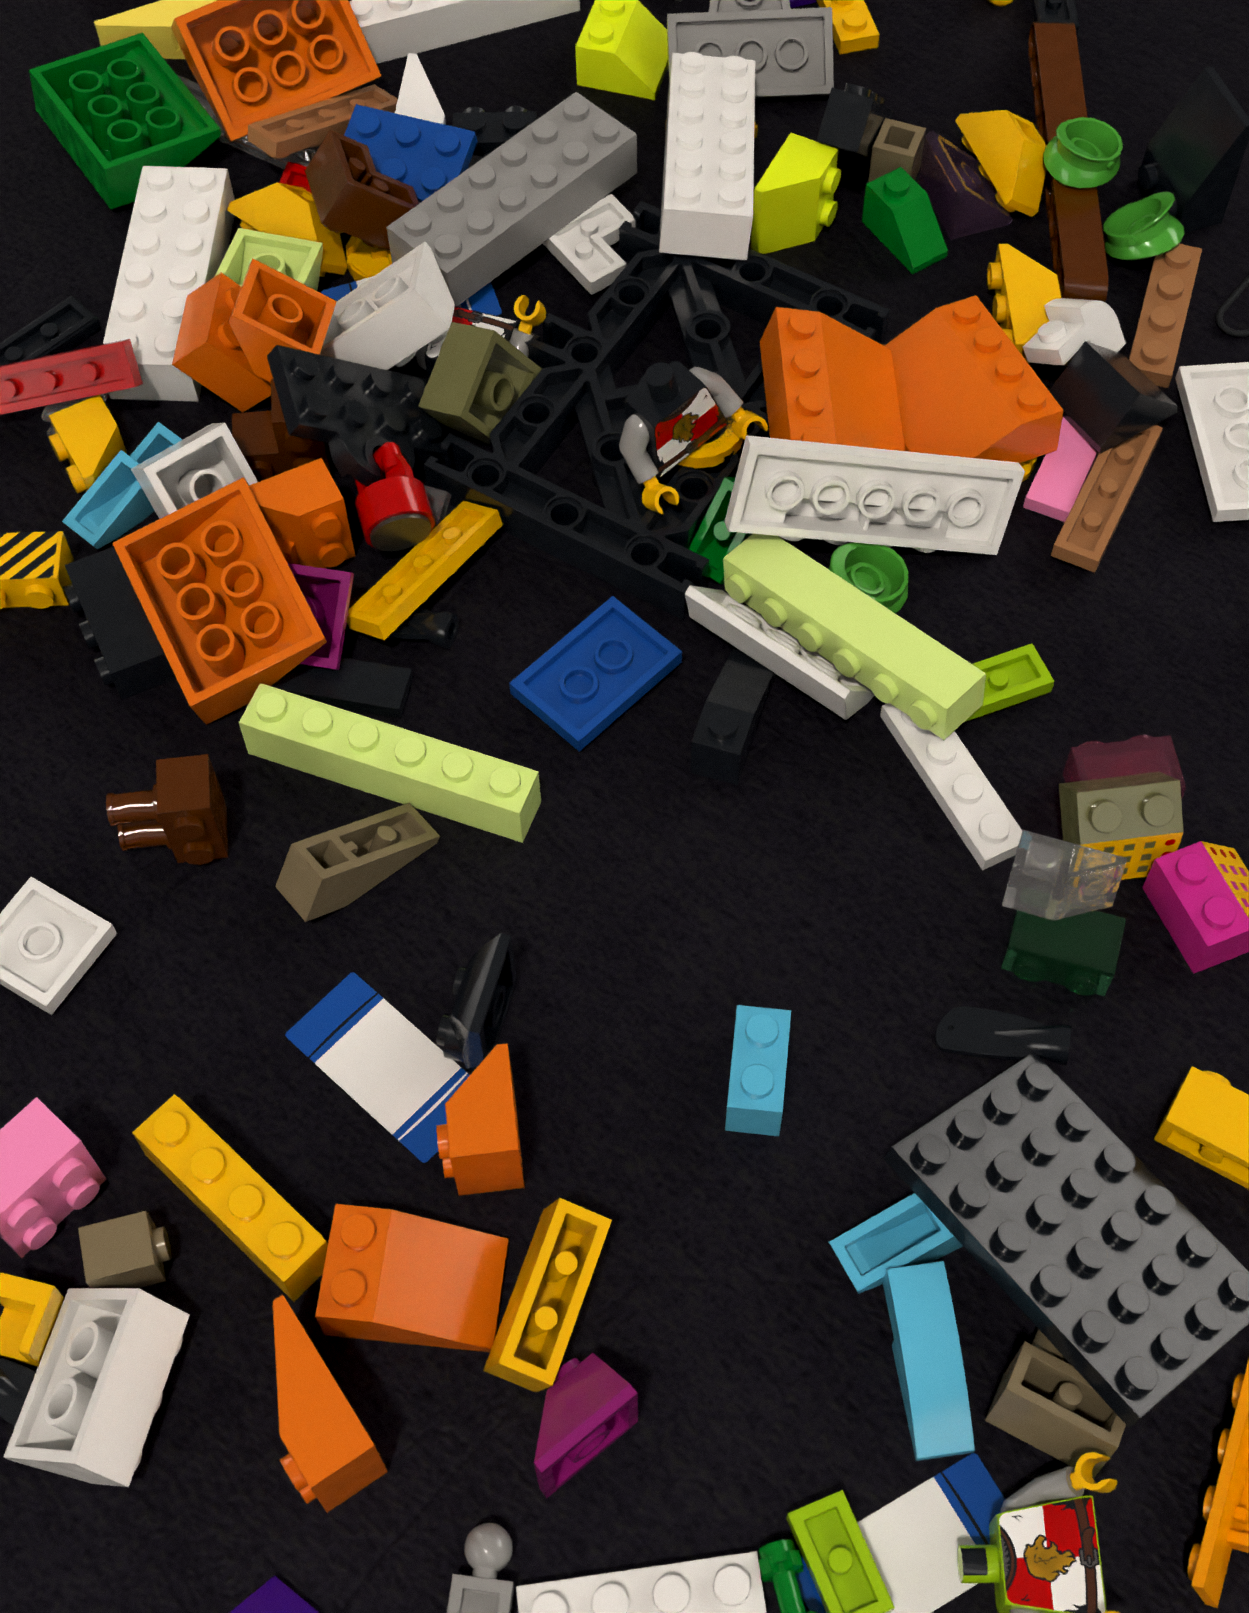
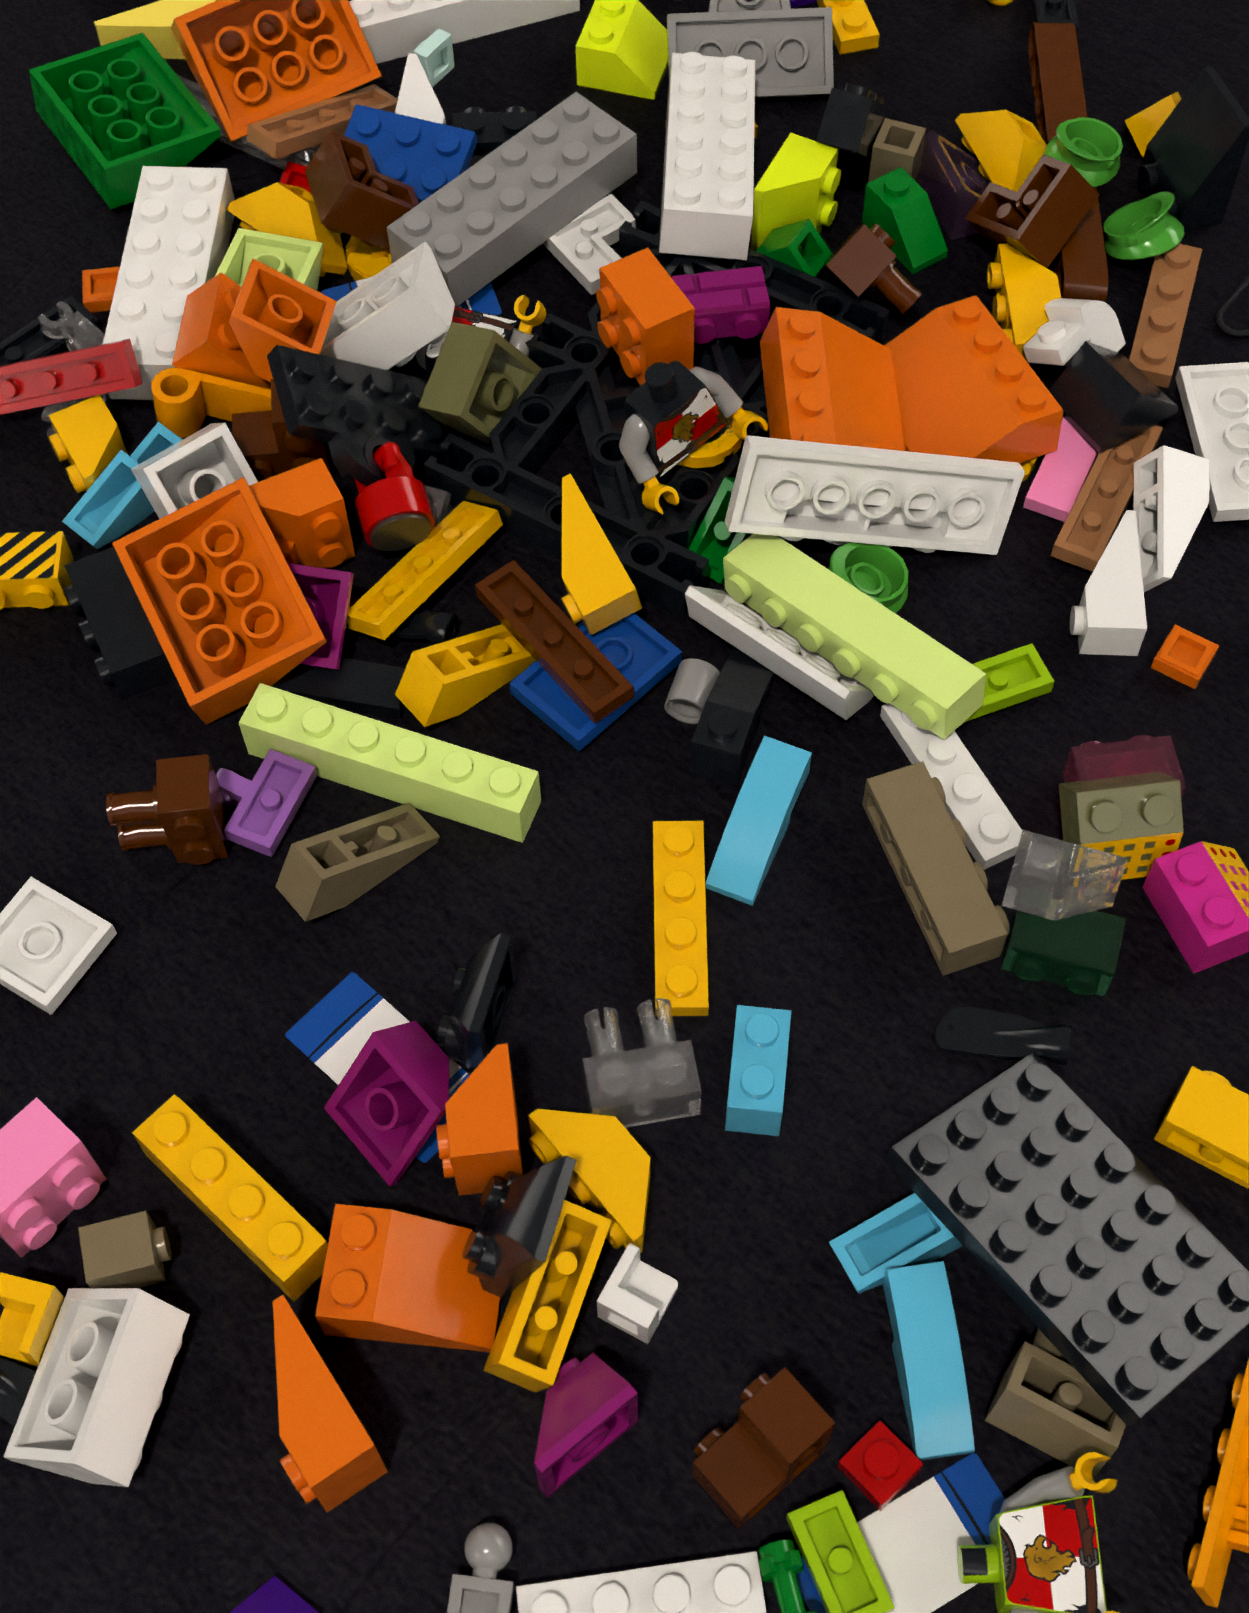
none -> clear plate [38,301,105,351]
none -> orange tile [82,266,120,313]
none -> light orange door [151,368,271,438]
none -> medium lavender plate [216,749,317,857]
none -> magenta slope [324,1021,449,1187]
none -> yellow slope [395,624,536,727]
none -> light aqua plate [413,28,455,87]
none -> black slope [462,1156,577,1298]
none -> reddish brown plate [475,560,634,724]
none -> yellow slope [528,1109,651,1253]
none -> yellow slope [561,473,642,635]
none -> clear brick [583,998,702,1128]
none -> orange brick [596,247,695,385]
none -> white panel [597,1243,678,1344]
none -> yellow plate [653,821,709,1016]
none -> light grey beam [664,658,720,724]
none -> magenta brick [671,266,770,344]
none -> reddish brown brick [692,1367,835,1530]
none -> medium azure slope [705,735,812,906]
none -> green brick [756,219,832,277]
none -> reddish brown brick [826,223,922,314]
none -> red plate [838,1421,923,1511]
none -> dark tan brick [862,761,1010,976]
none -> reddish brown brick [965,155,1100,268]
none -> white slope [1070,510,1147,656]
none -> yellow panel [1125,92,1181,157]
none -> white slope [1133,445,1210,592]
none -> orange tile [1151,624,1219,689]

